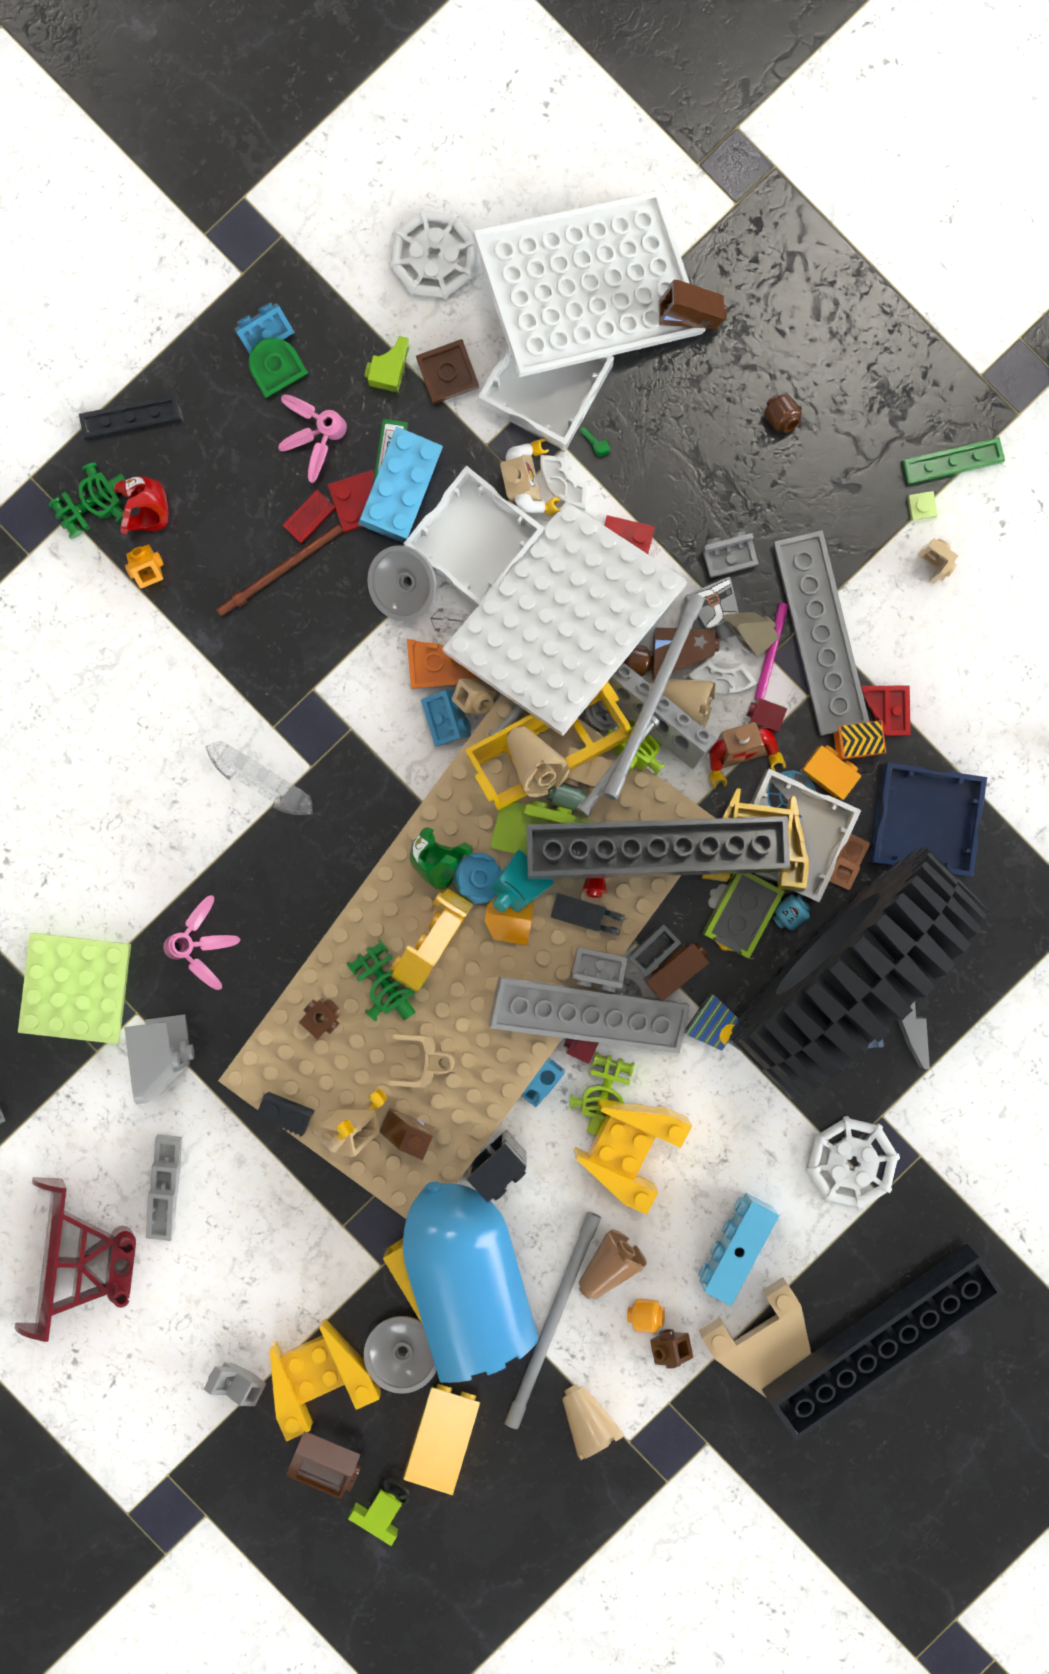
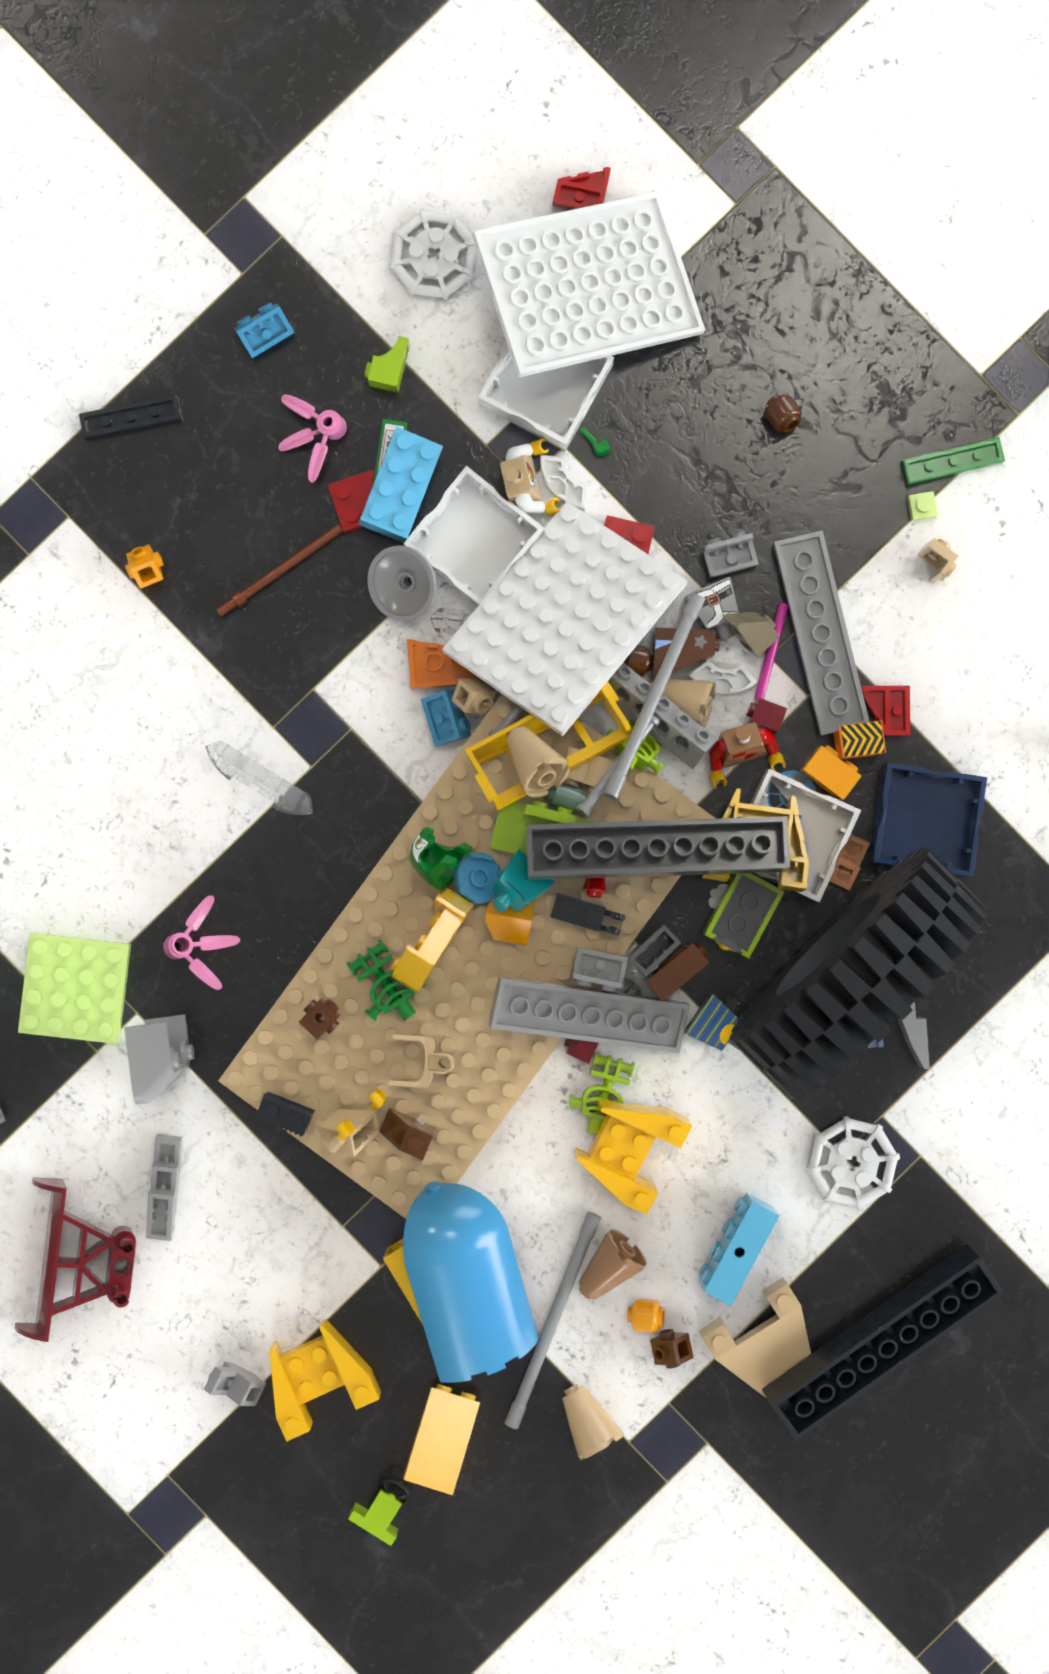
green piece [48,463,126,539] -> none
red piece [114,476,169,535] -> none
green tile [249,338,308,398] -> none
red tile [283,490,336,544] -> none
reddish brown window [286,1431,361,1499] -> none
light grey dish [364,1316,436,1393] -> none
reddish brown plate [416,339,479,405] -> none
black piece [466,1130,527,1203] -> none
dark azure leg [521,1057,565,1107] -> none
light grey gear [584,701,617,732] -> none
reddish brown slope [659,279,727,329] -> none
medium azure head [773,894,811,931] -> none
none -> red wing [552,167,611,210]

